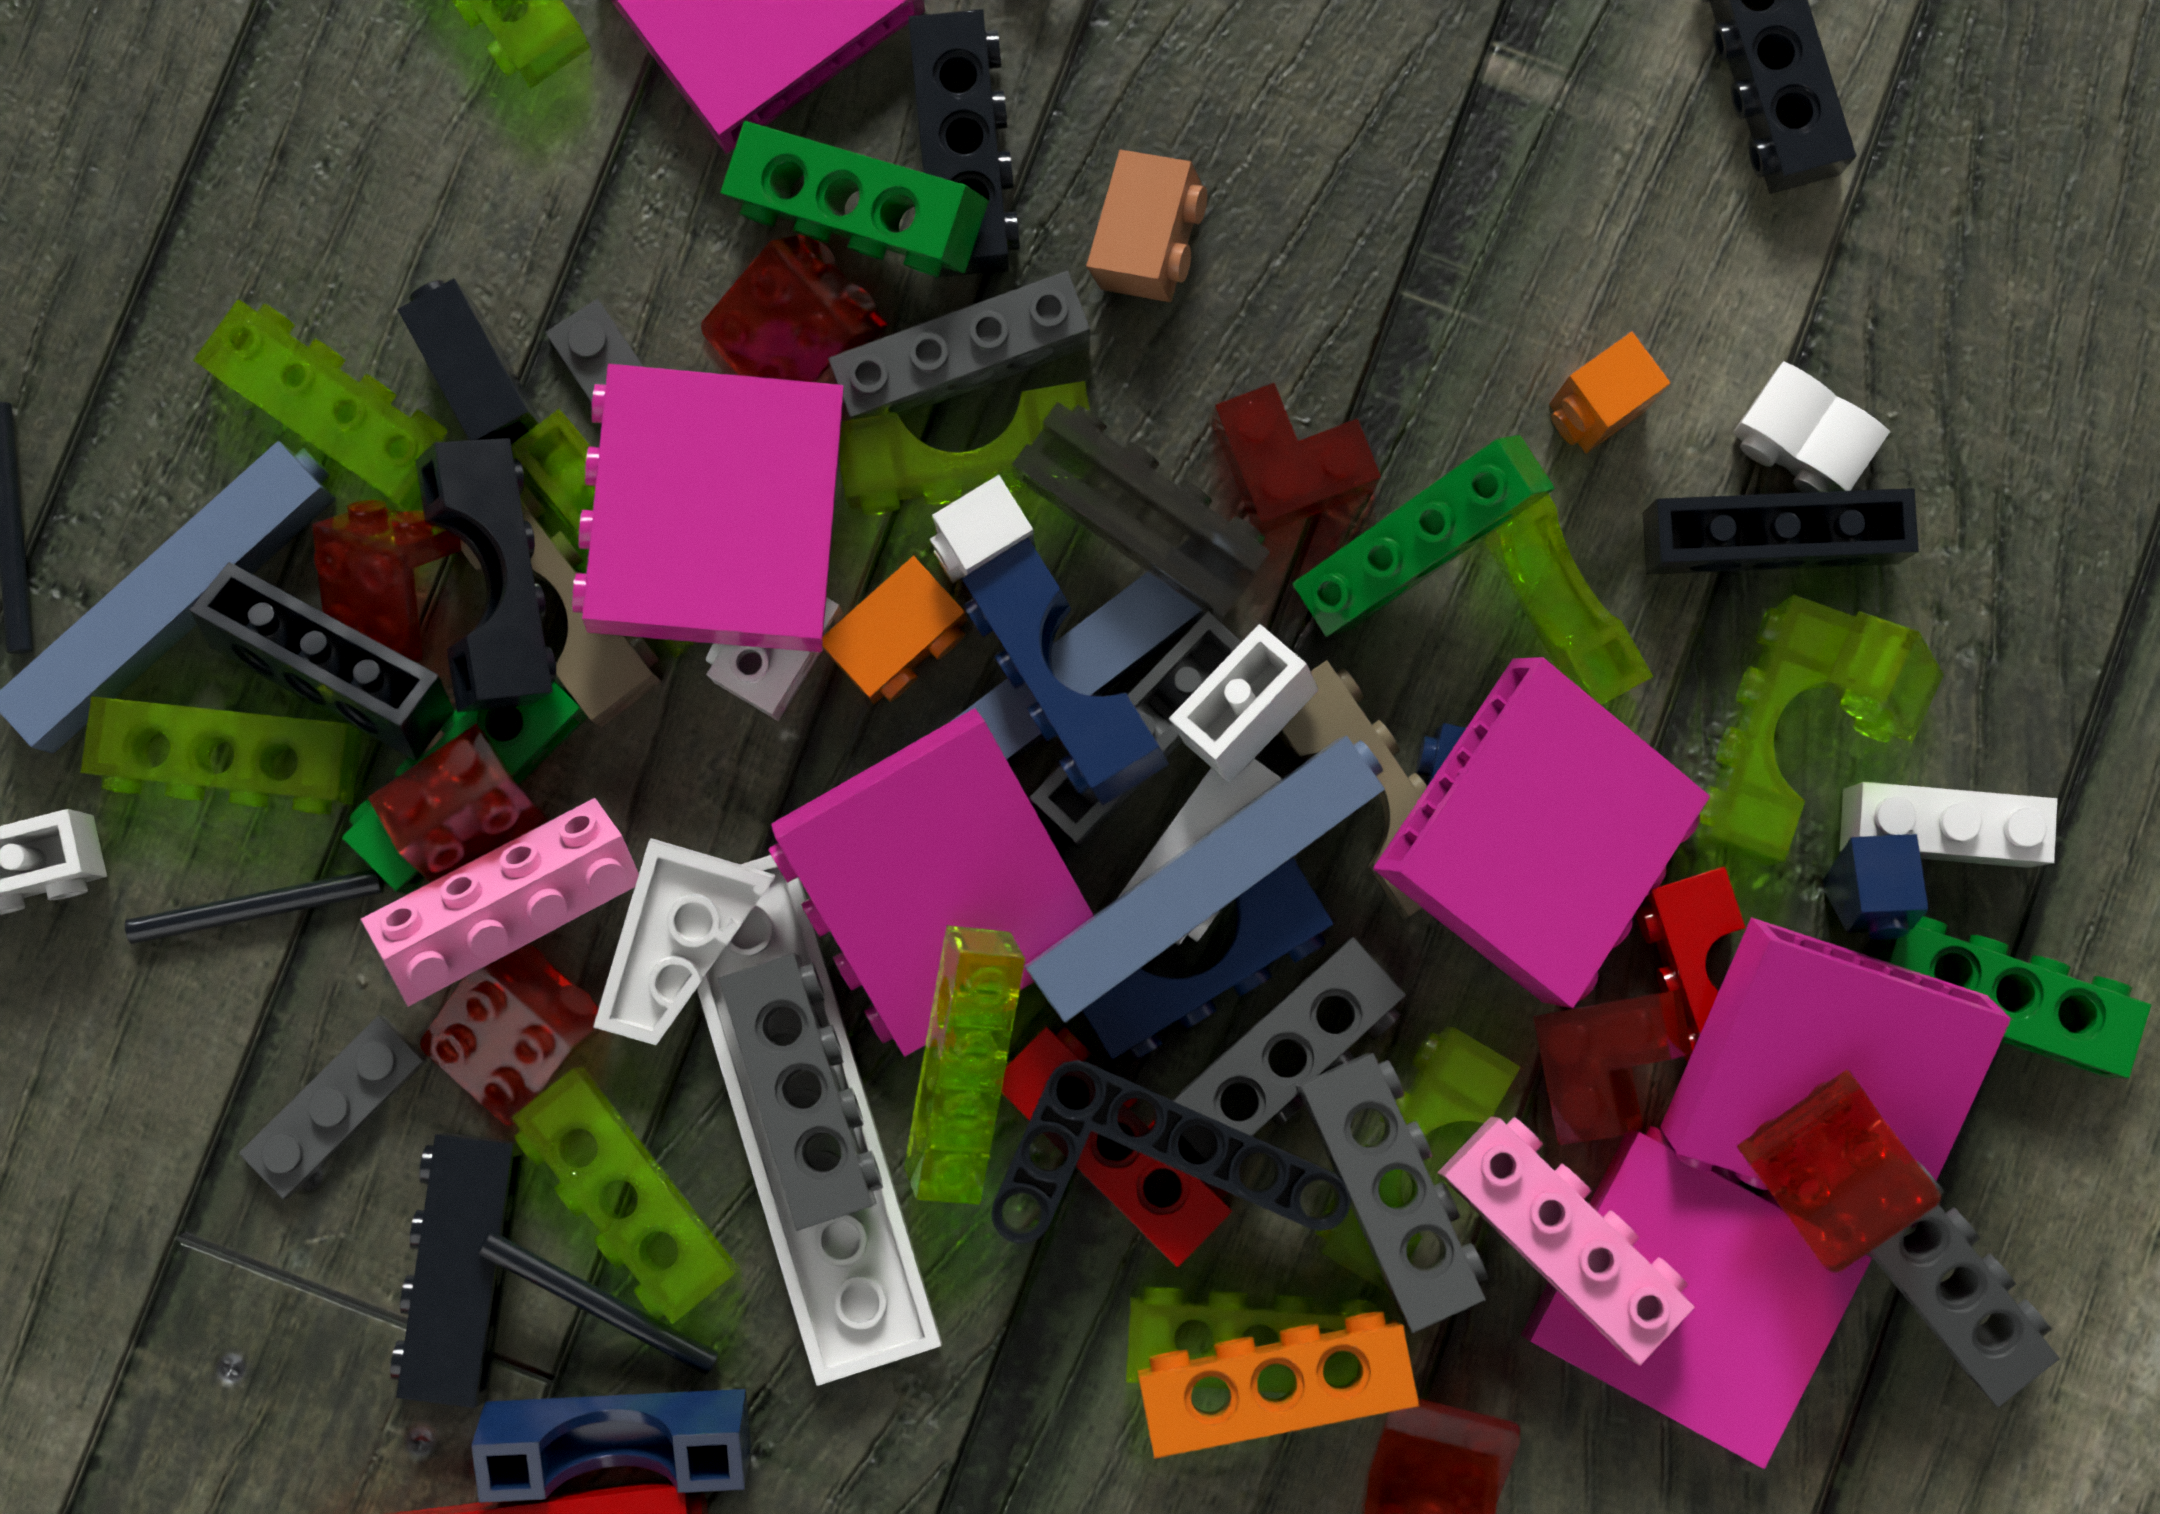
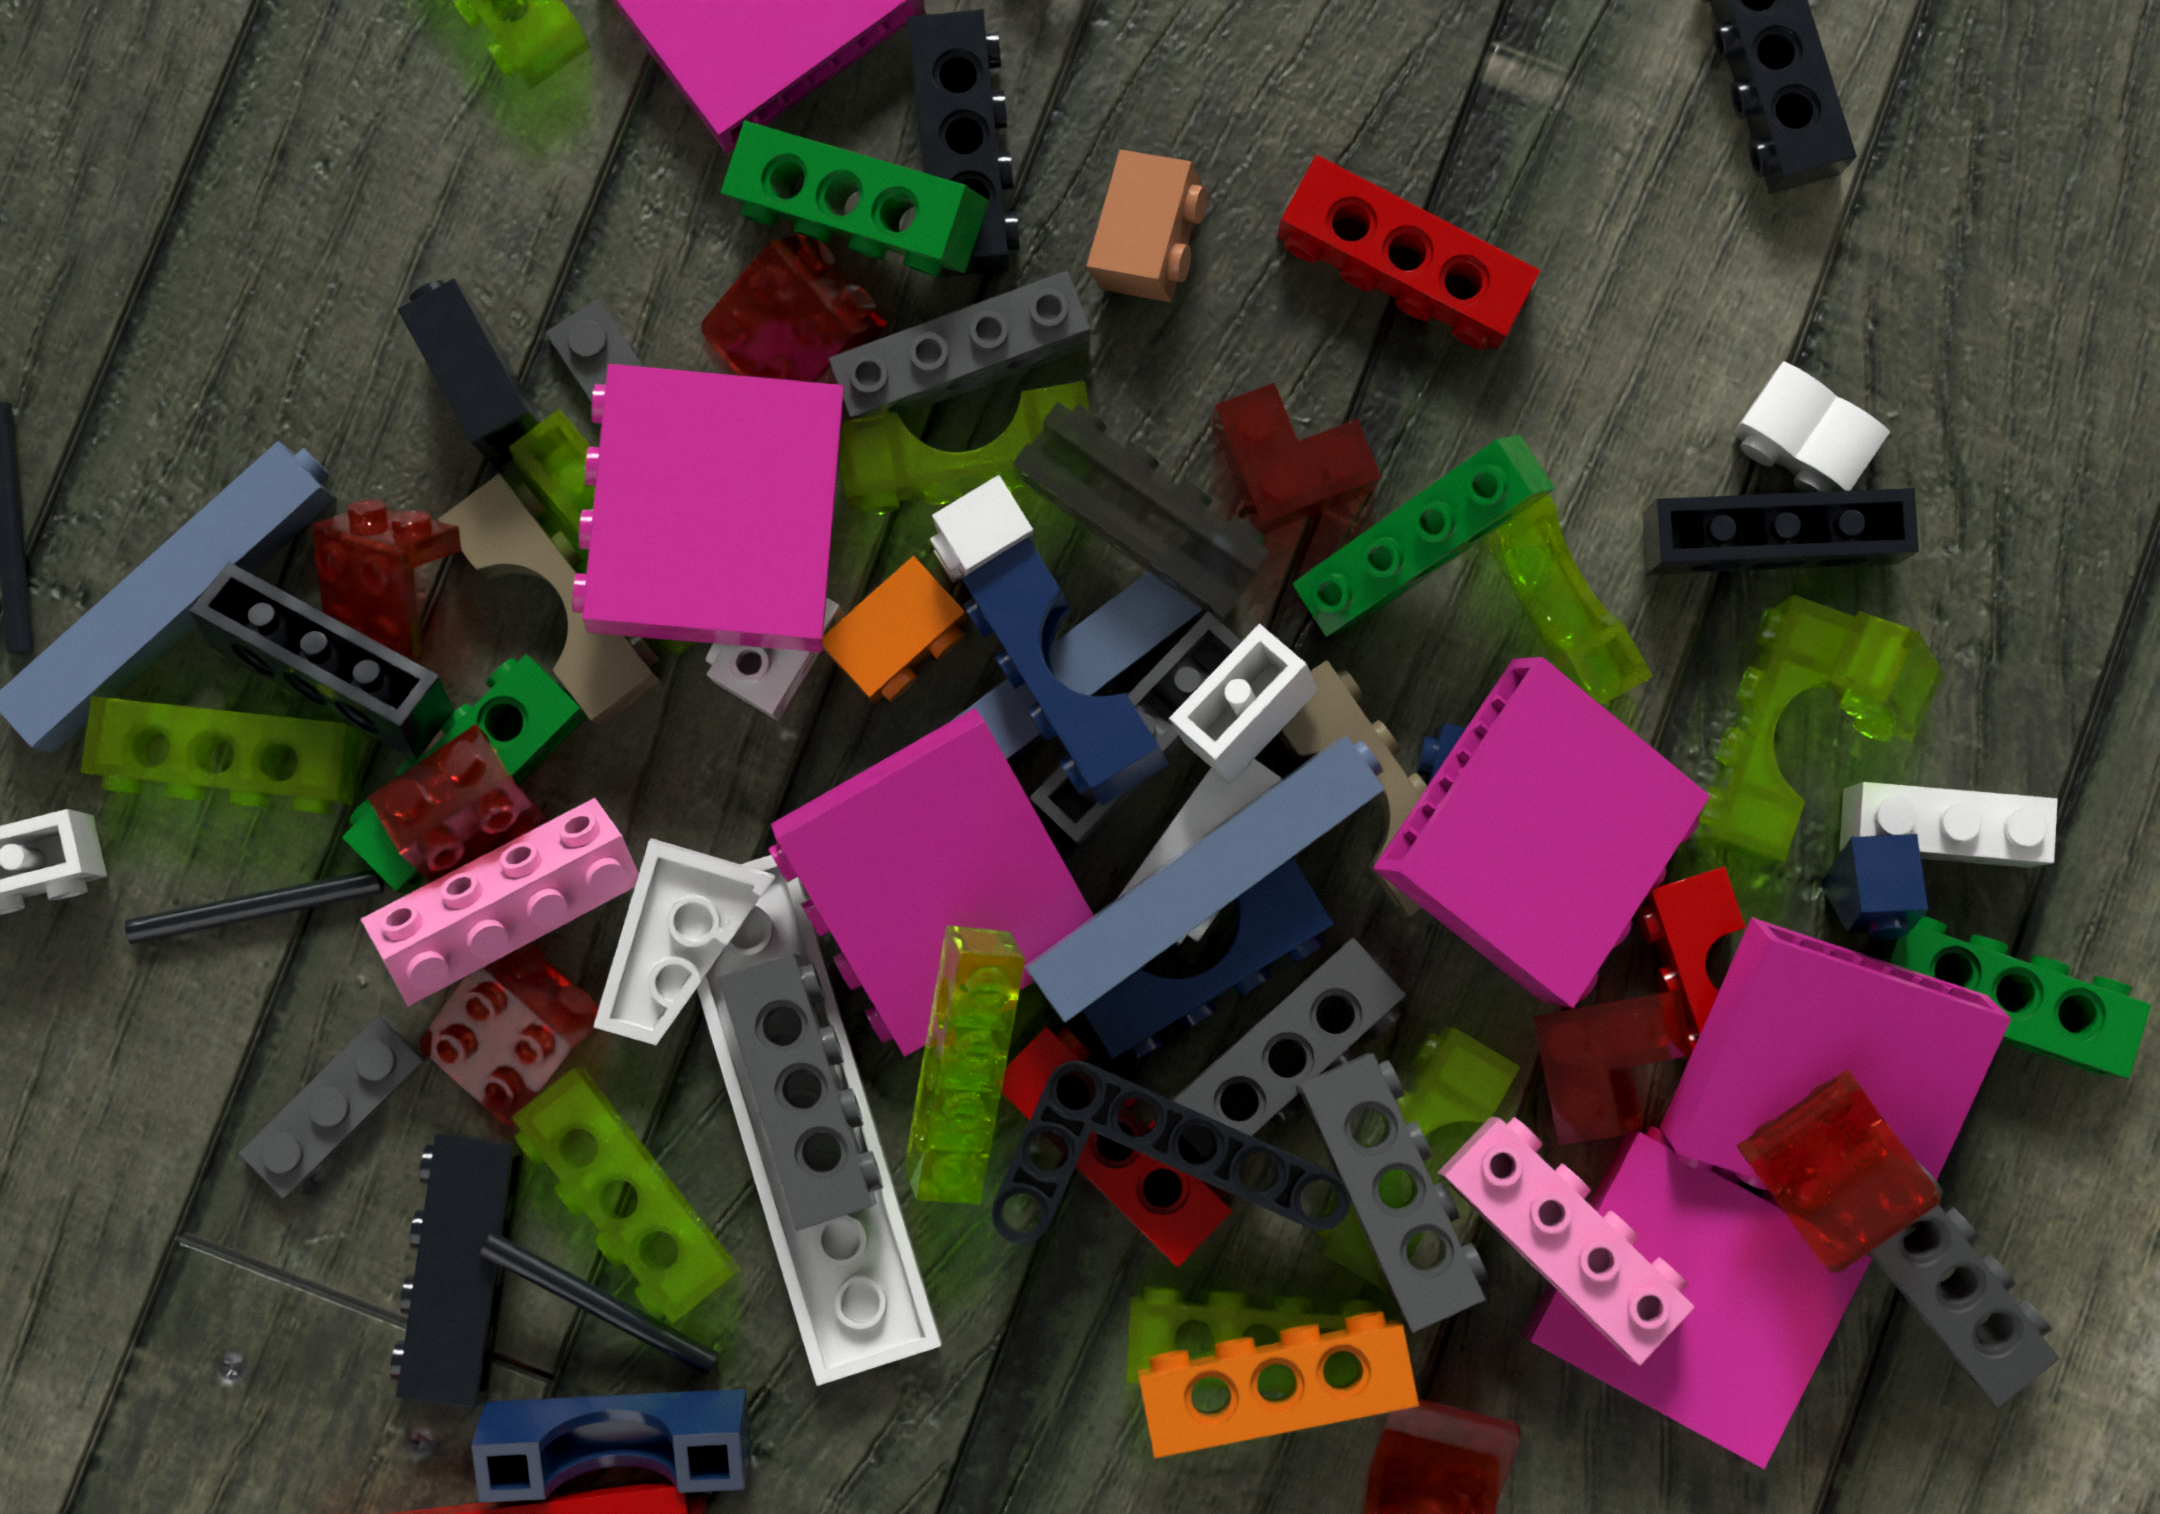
clear neon green brick [193,299,448,514] -> none
black arch [415,438,556,713] -> none
orange brick [1549,332,1671,454] -> none
none -> red brick [1277,154,1541,350]

